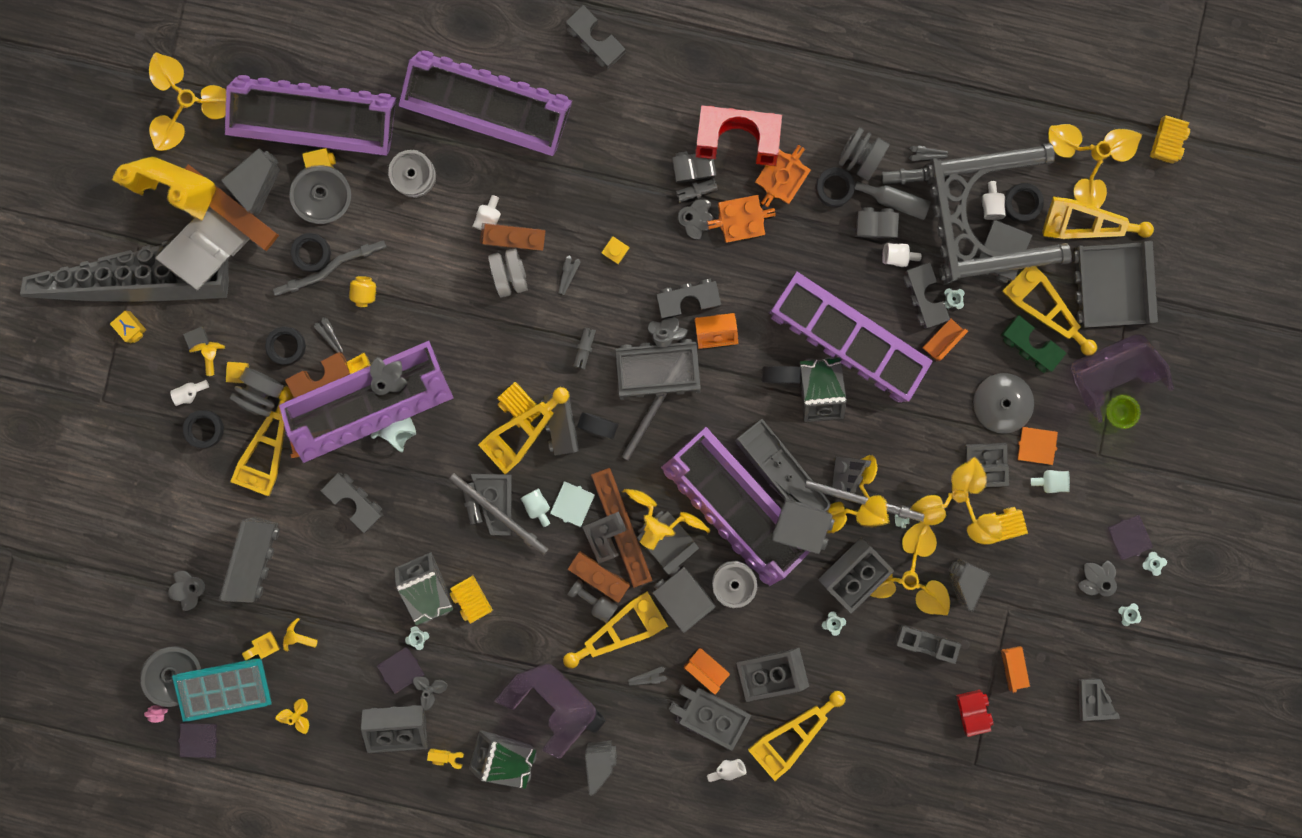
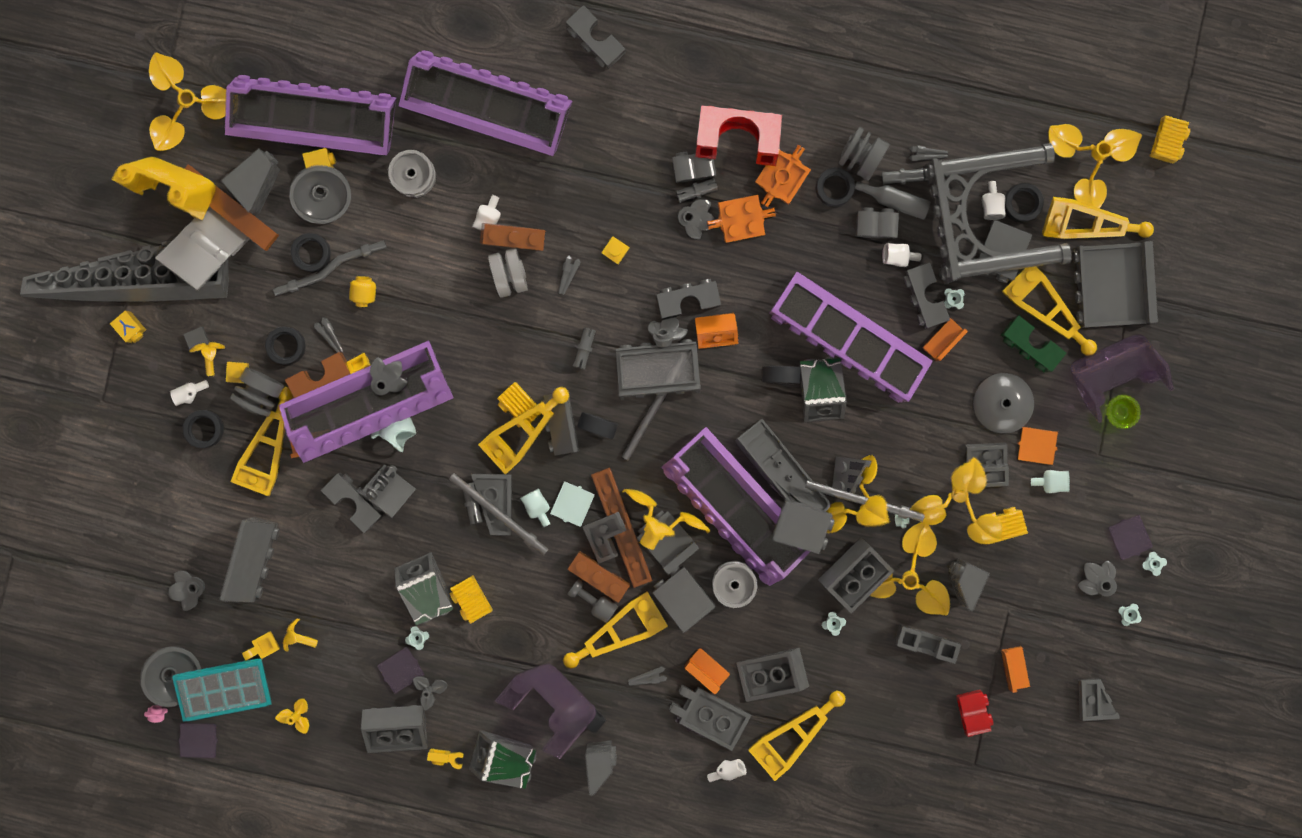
none -> dark grey hinge [360,464,416,518]

